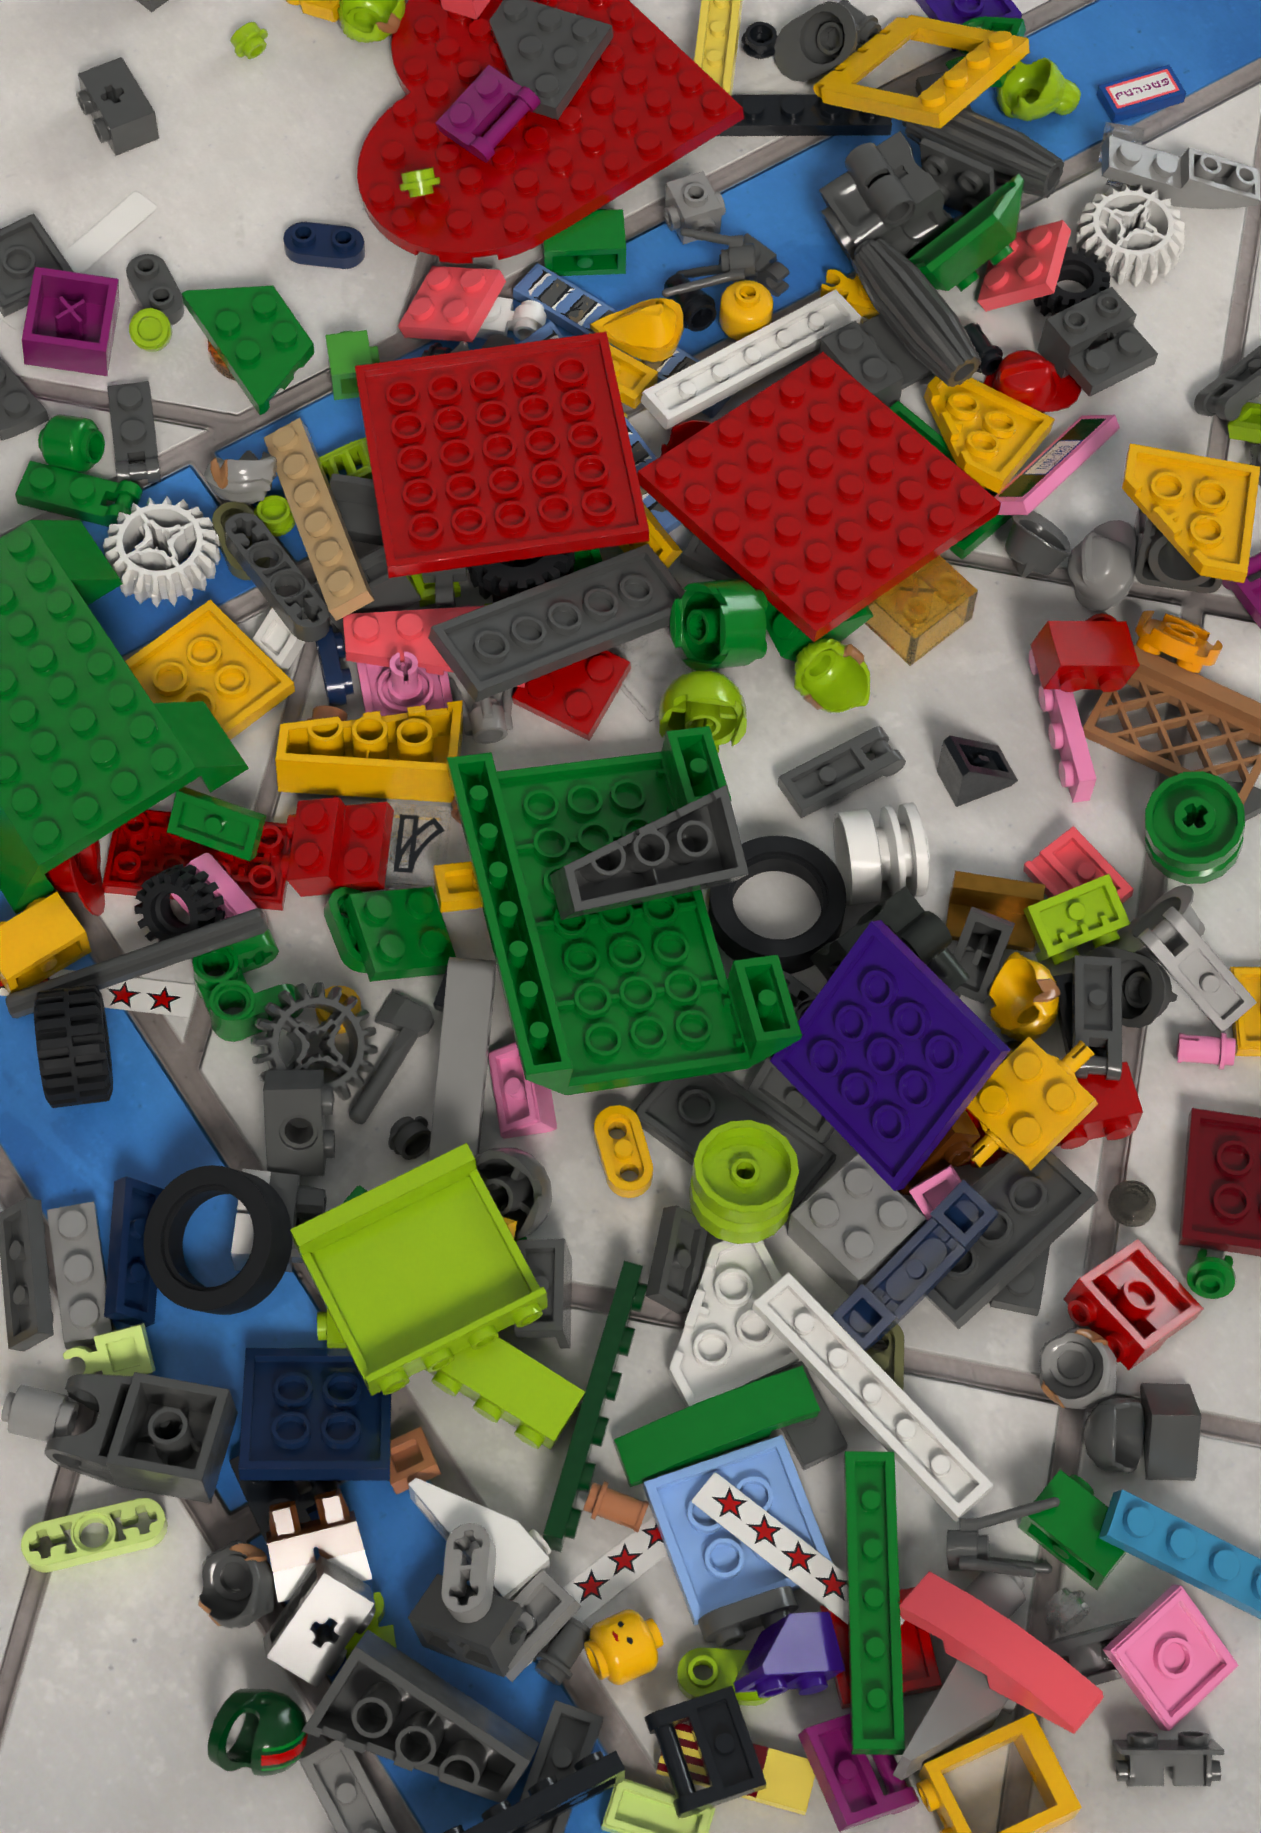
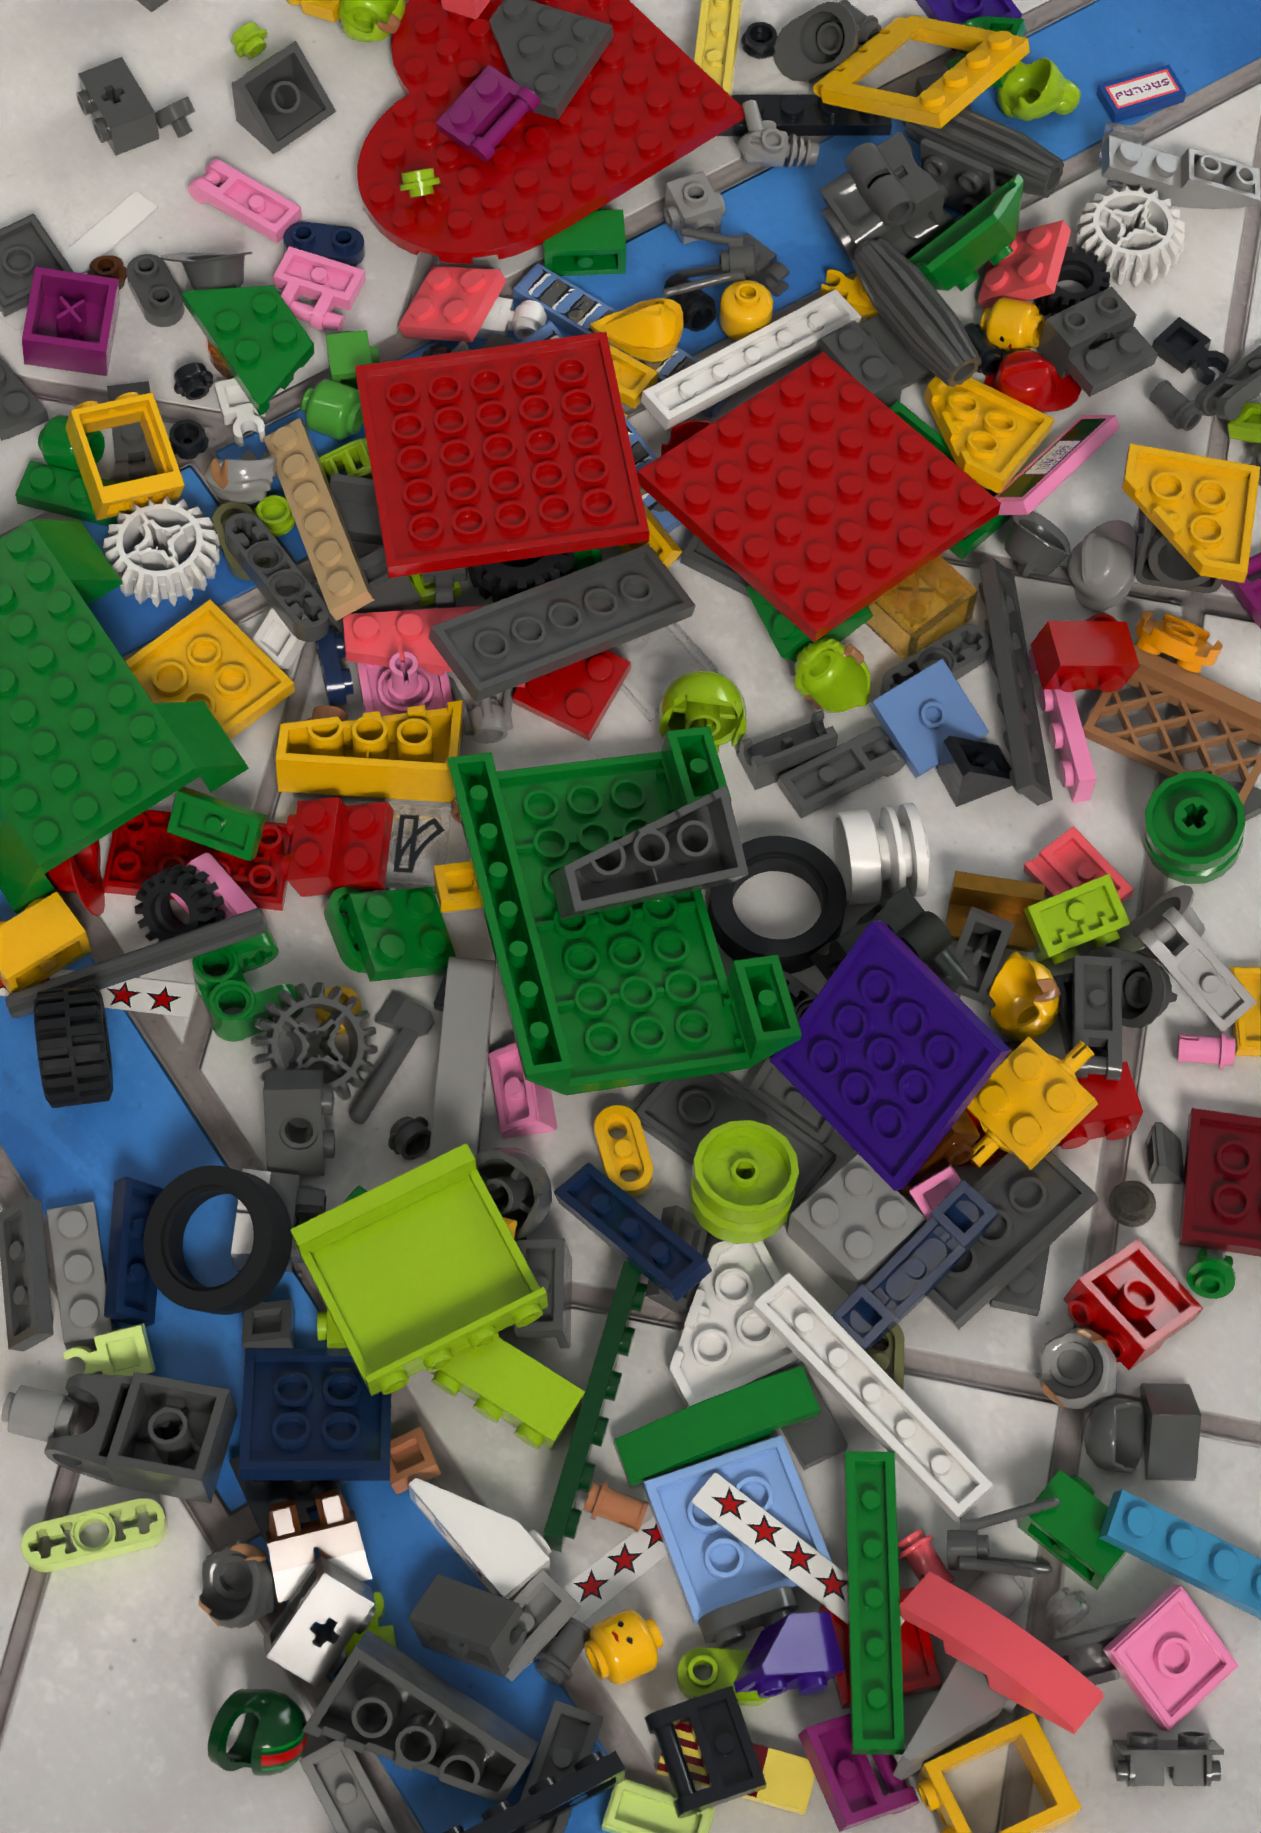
lime tile [129,308,172,352] -> none
light grey beam [441,1523,496,1623] -> none
green brick [670,579,768,671] -> none
none -> yellow window [65,392,185,520]
none -> reddish brown plate [87,255,127,290]
none -> dark grey tile [155,97,196,138]
none -> dark grey piece [160,252,252,290]
none -> black plate [169,420,209,460]
none -> black plate [174,363,213,400]
none -> bright pink plate [187,159,302,244]
none -> white plate [214,378,266,447]
none -> dark grey slope [231,41,336,154]
none -> dark grey plate [242,1299,295,1352]
none -> bright pink plate [273,246,366,332]
none -> bright green head [301,379,363,441]
none -> dark blue plate [554,1162,712,1302]
none -> dark grey hinge [736,710,838,790]
none -> light grey piece [738,100,819,168]
none -> medium blue plate [868,658,989,779]
none -> dark grey beam [880,624,990,696]
none -> coral pin [898,1529,955,1583]
none -> dark grey plate [978,559,1053,806]
none -> yellow head [980,297,1045,353]
none -> dark grey slope [1145,1122,1184,1184]
none -> dark grey pin [1149,380,1203,431]
none -> black plate [1152,317,1229,385]

